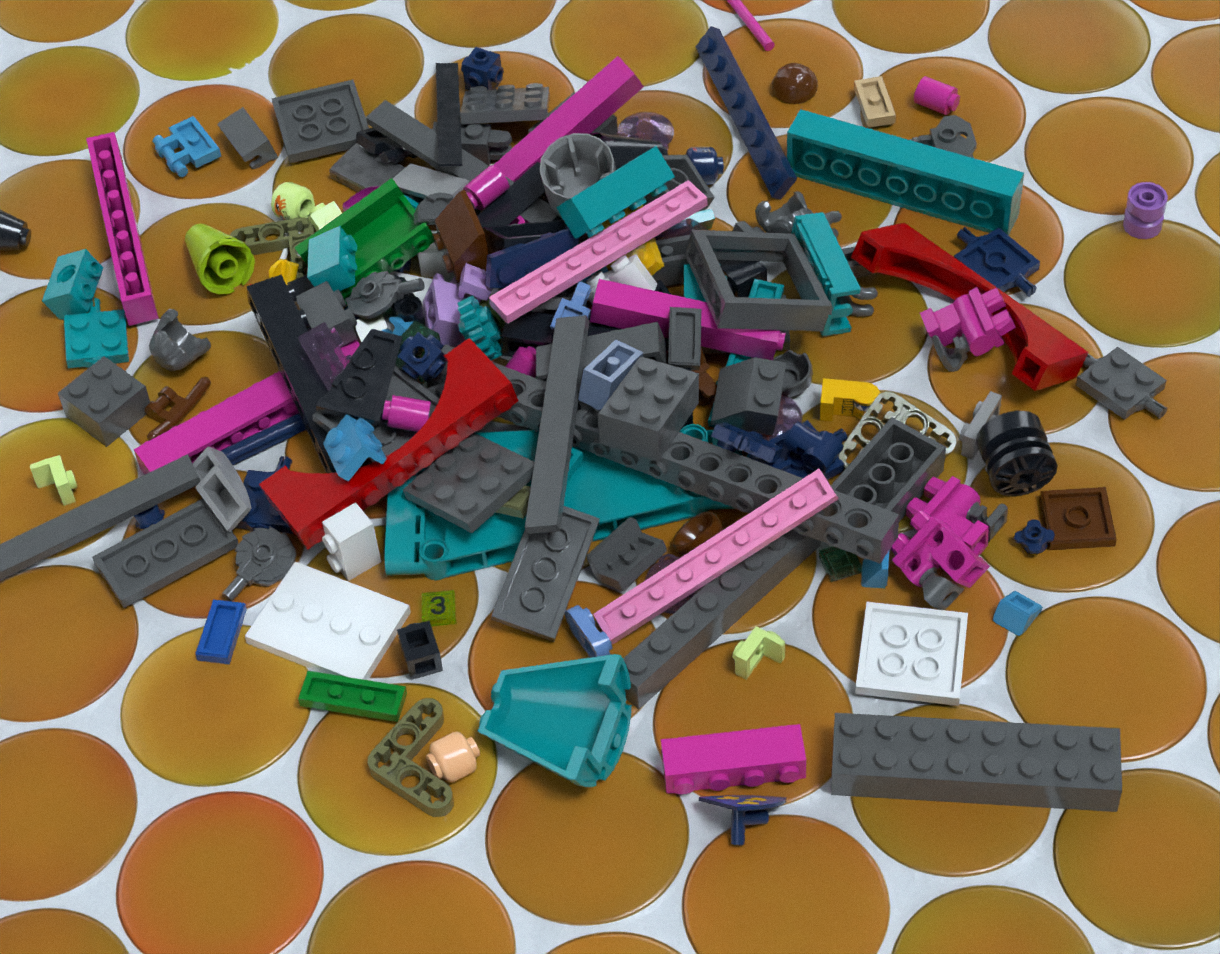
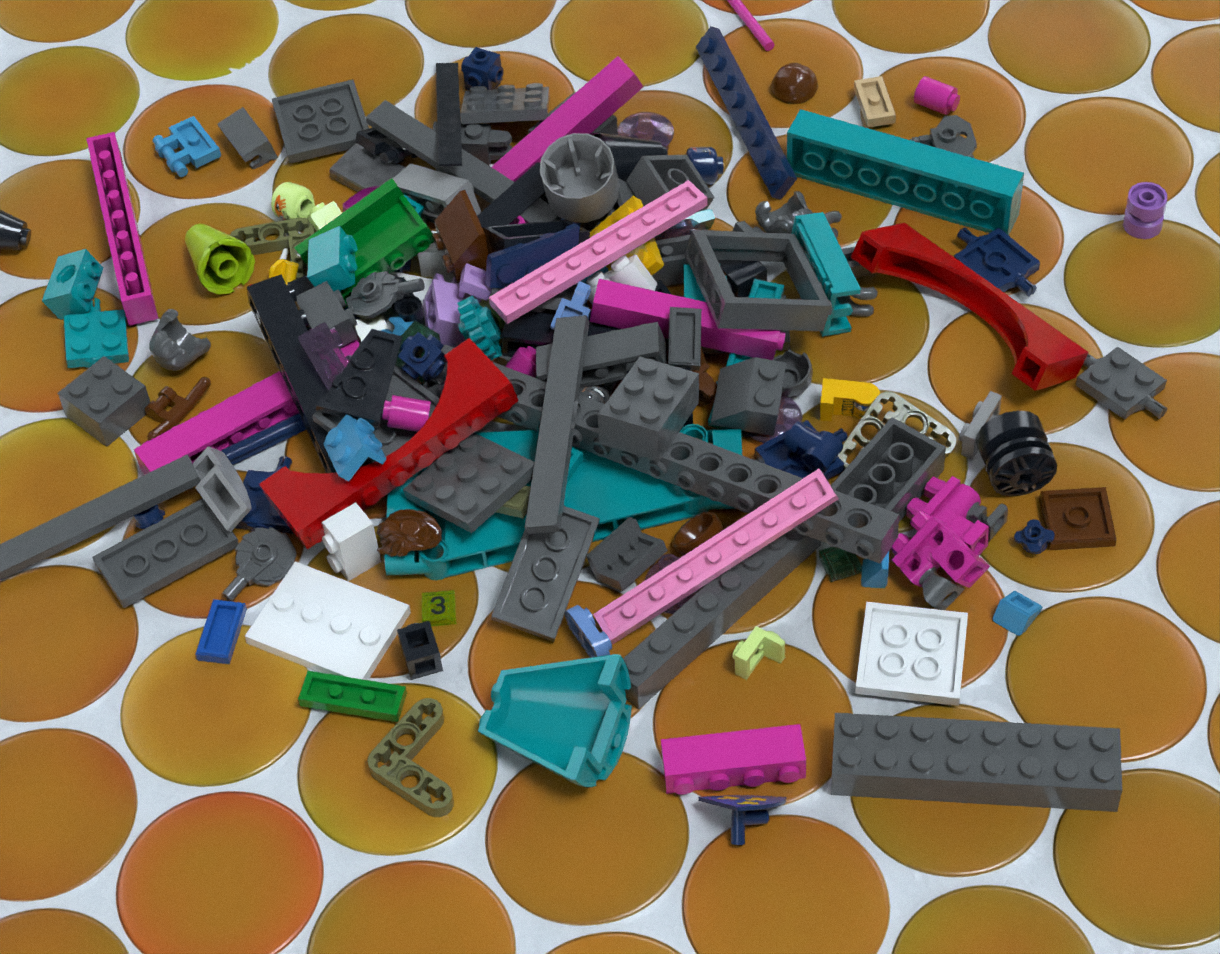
yellowish green bracket [30,455,78,506] -> none
dark grey tile [414,192,453,225] -> none
light nougat head [426,732,480,783] -> none
dark pink brick [463,165,510,211] -> none
teal brick [556,146,675,239] -> none
sand blue slope [578,340,643,410] -> none
dark blue plate [711,422,784,464] -> none
dark pink hips [920,287,1016,372] -> none
none -> reddish brown hat [376,509,442,557]

